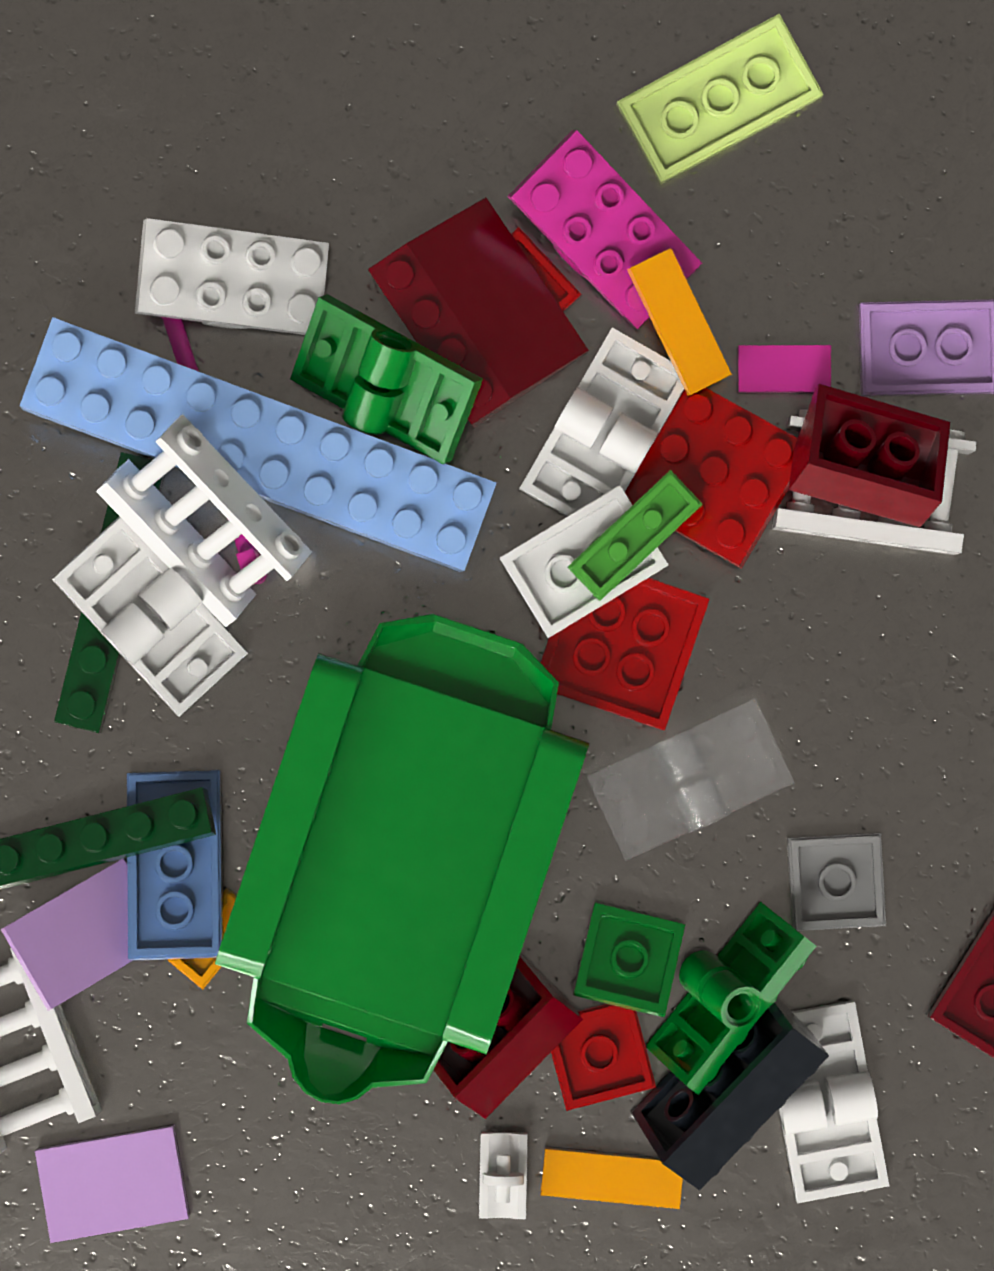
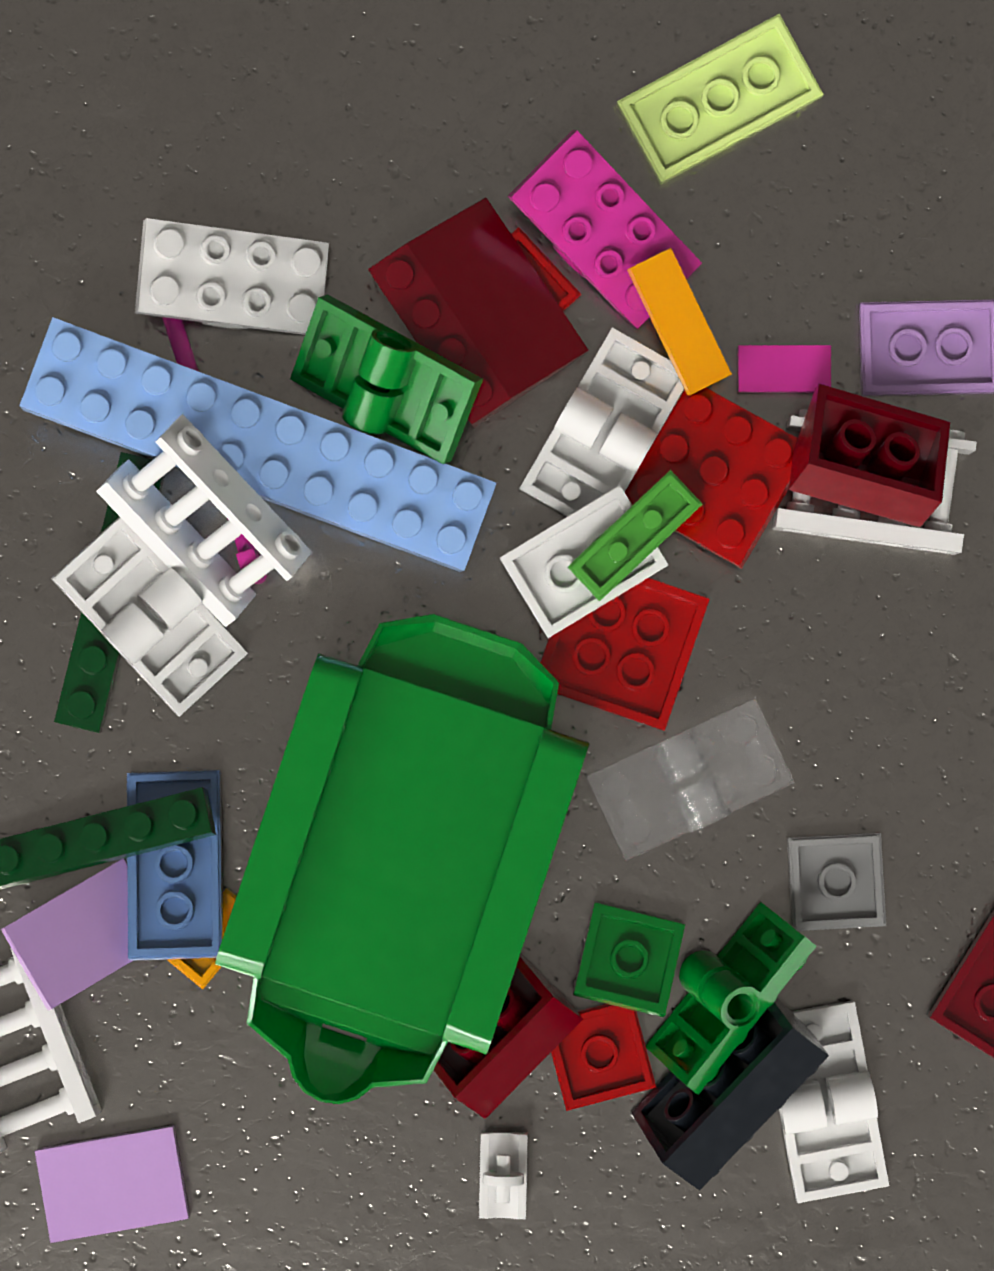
light orange tile [540,1147,683,1209] -> none

